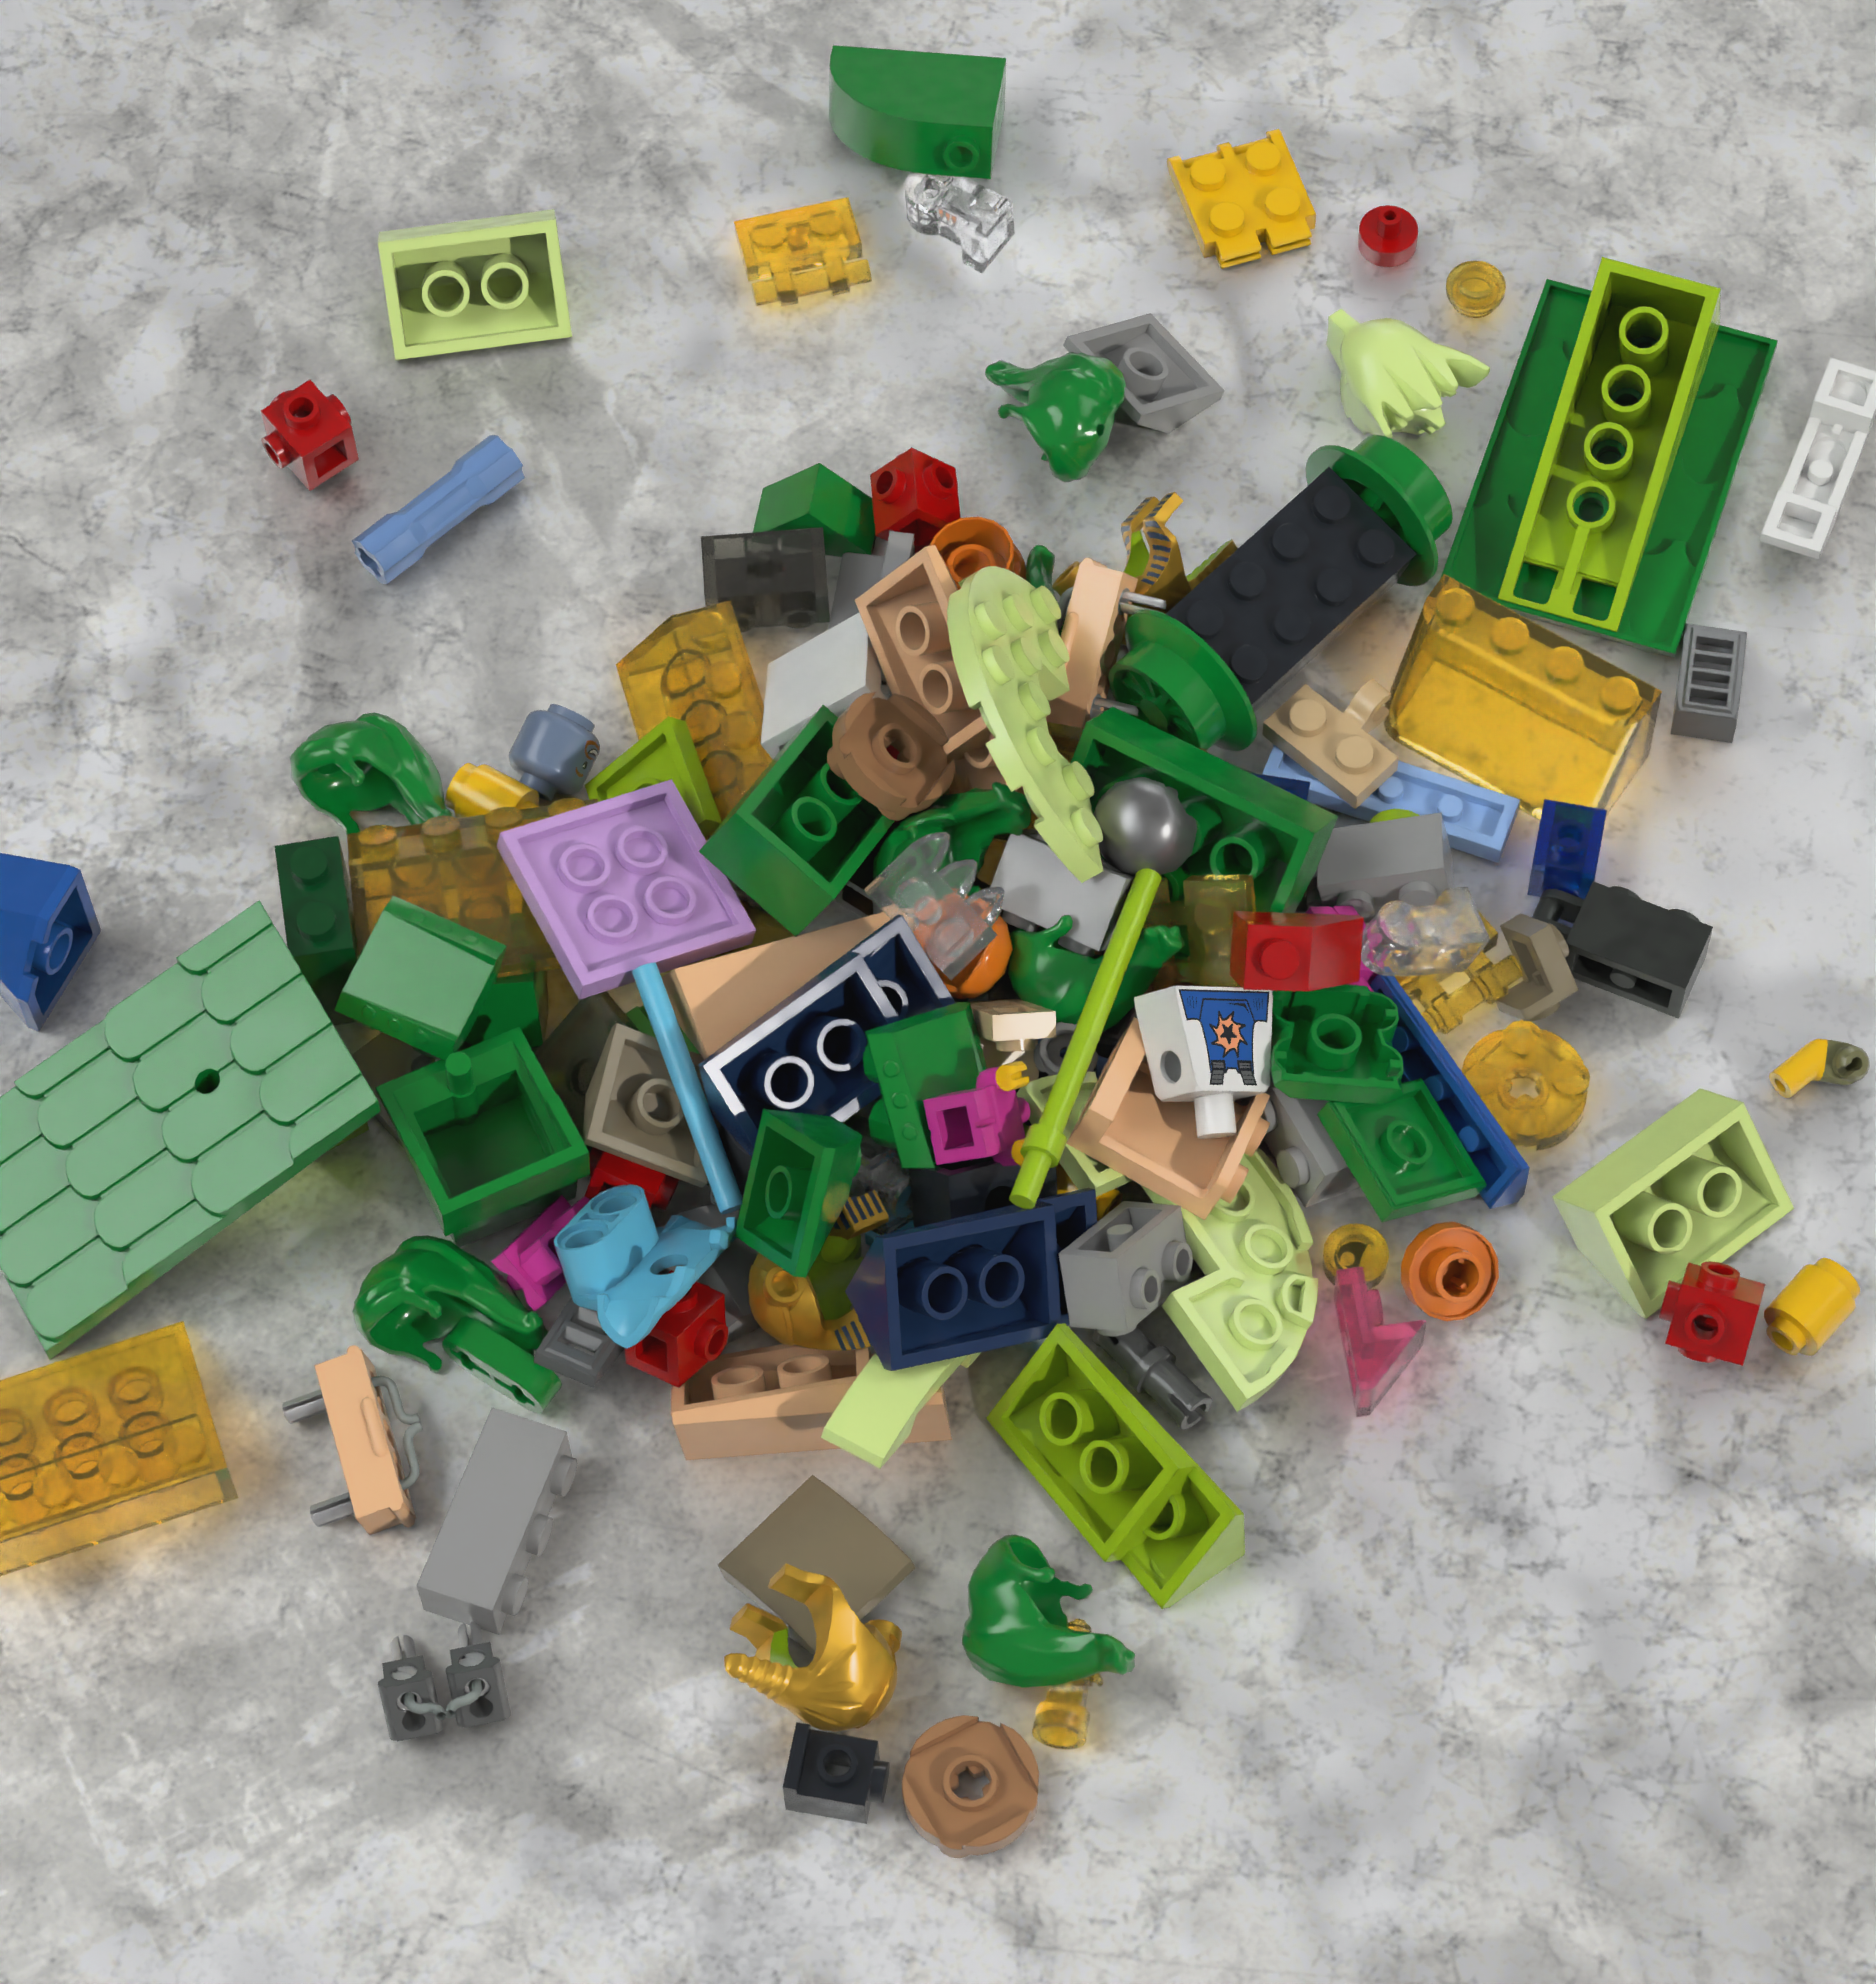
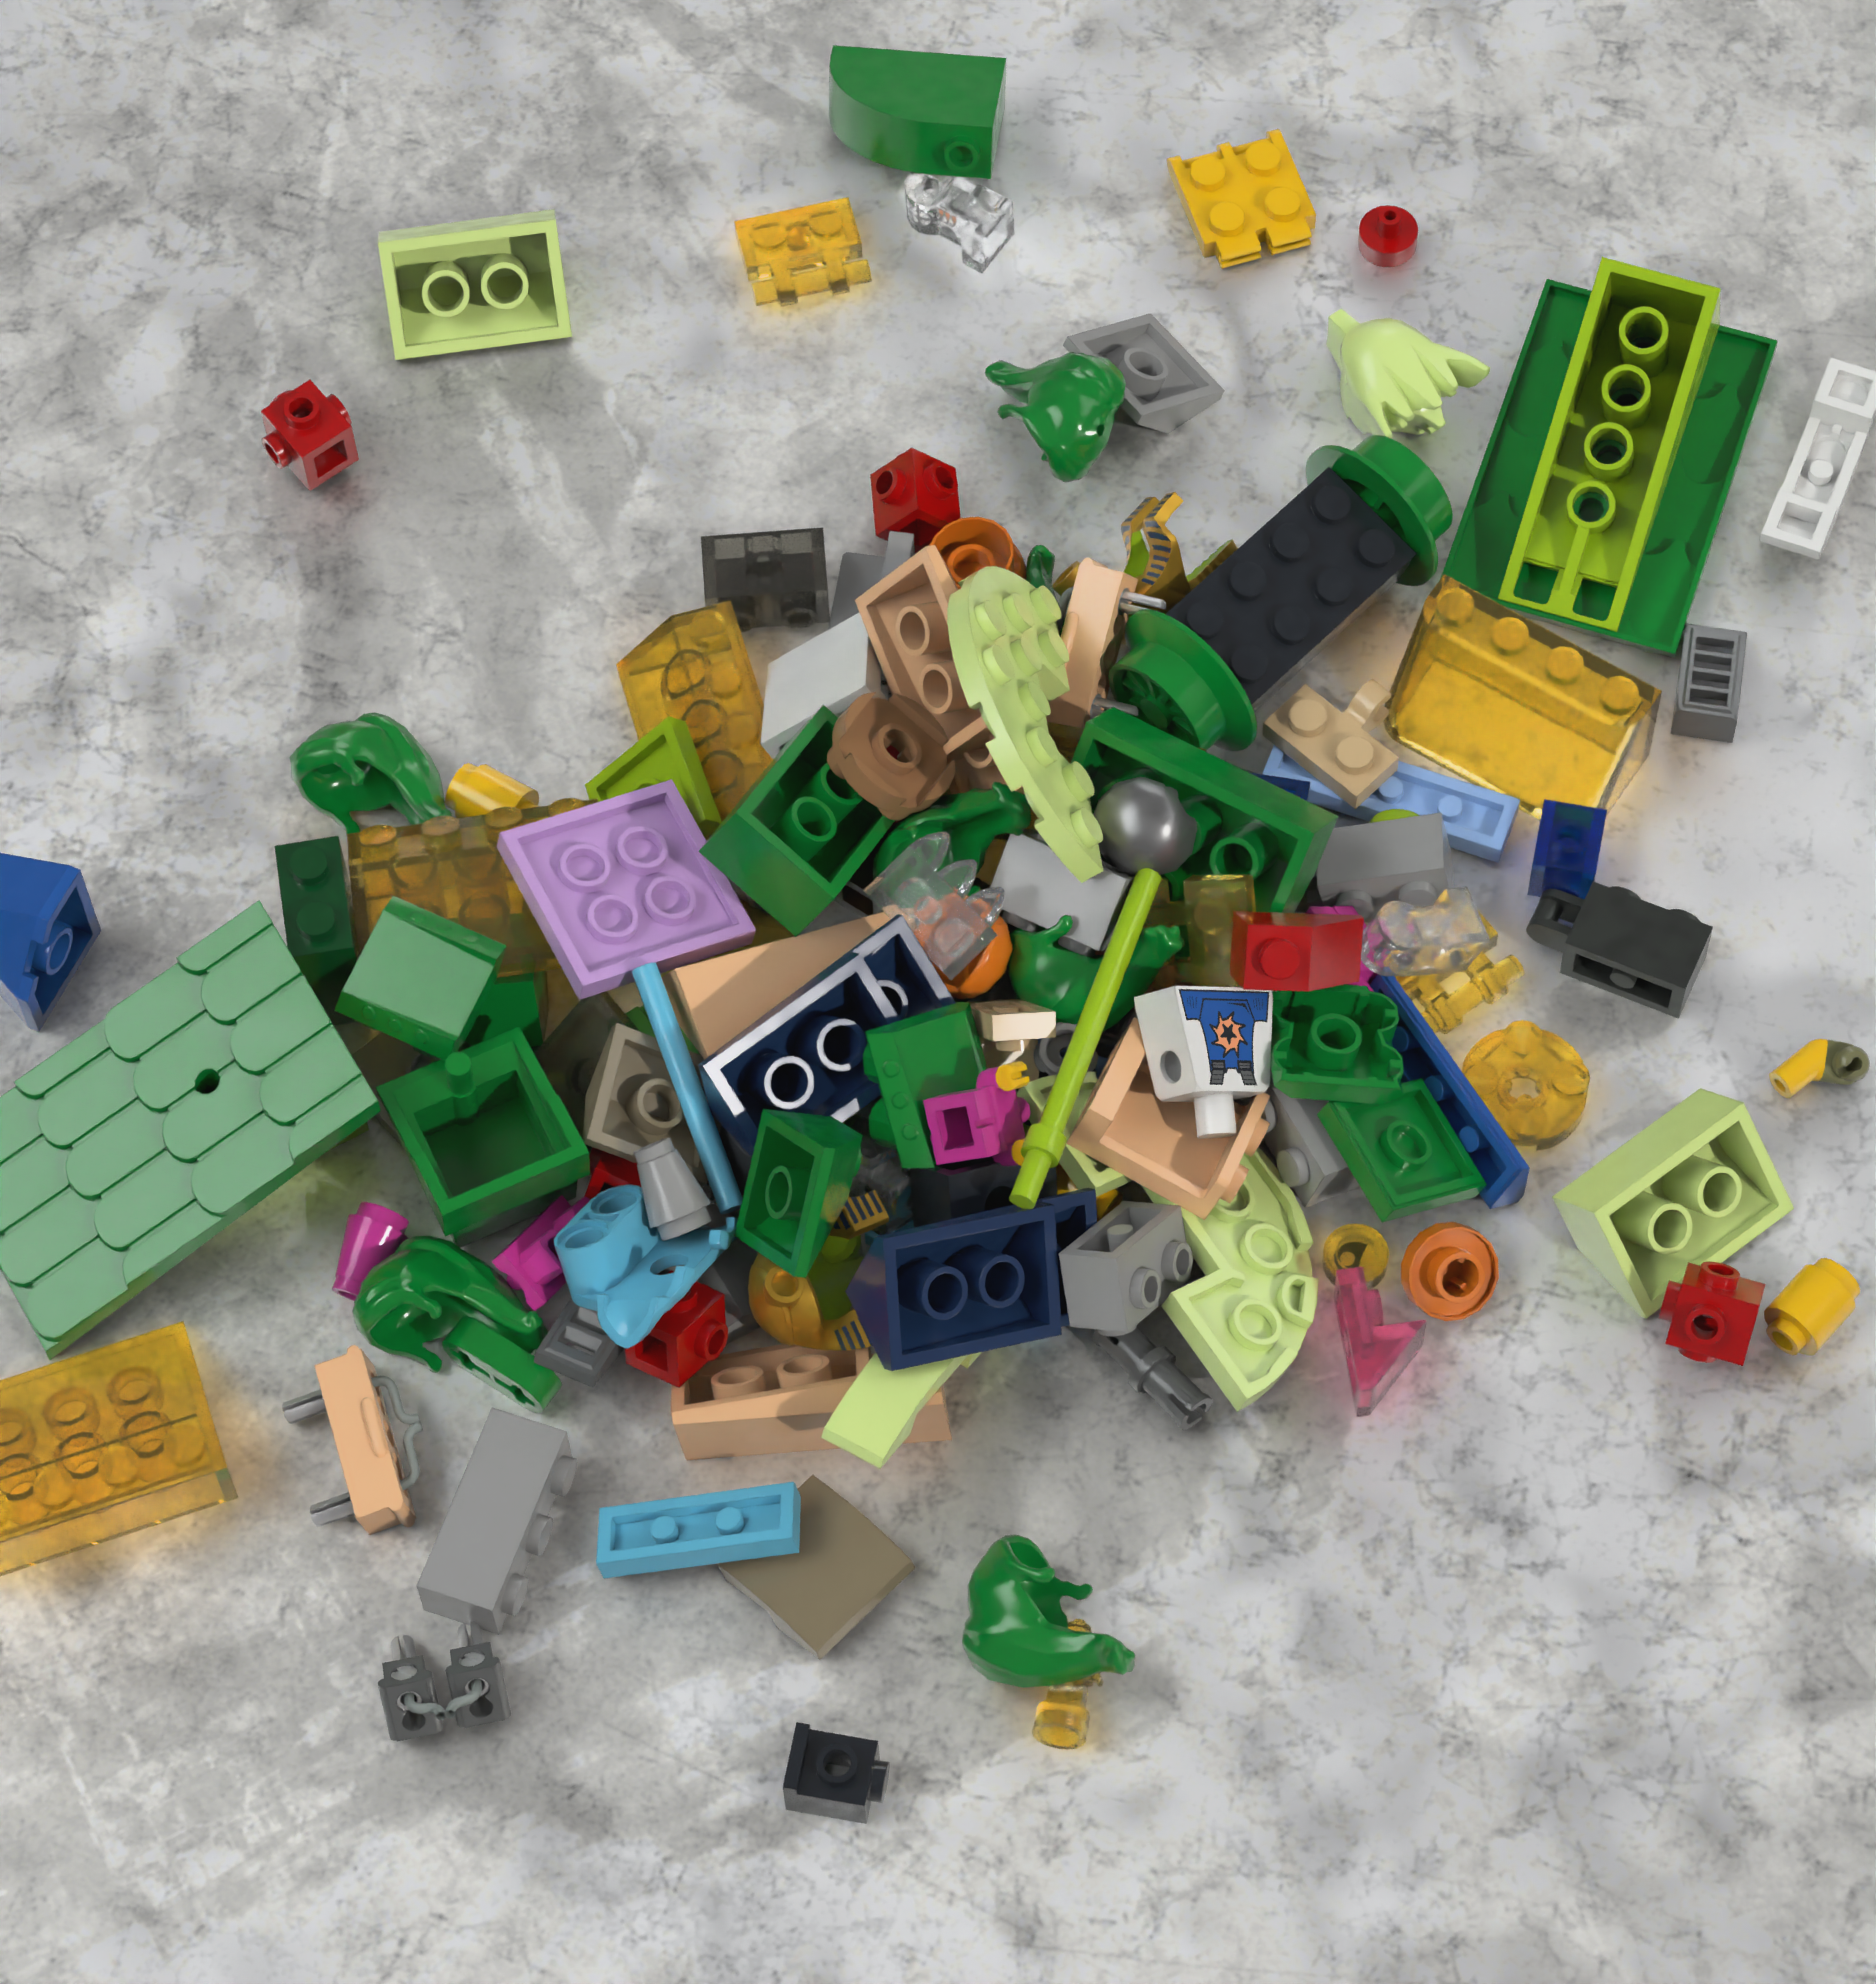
medium blue axle [352,435,525,584] -> none
sand blue head [508,704,600,801] -> none
pearl gold piece [724,1563,902,1732] -> none
green slope [751,463,876,557] -> none
medium nougat plate [902,1715,1039,1858] -> none
lime slope [986,1323,1245,1609] -> none
clear yellow plate [1446,261,1506,318] -> none
dark tan bracket [1495,913,1579,1021] -> none
none -> dark pink cone [332,1202,409,1301]
none -> medium azure plate [596,1482,801,1579]
none -> light grey cone [633,1137,711,1241]

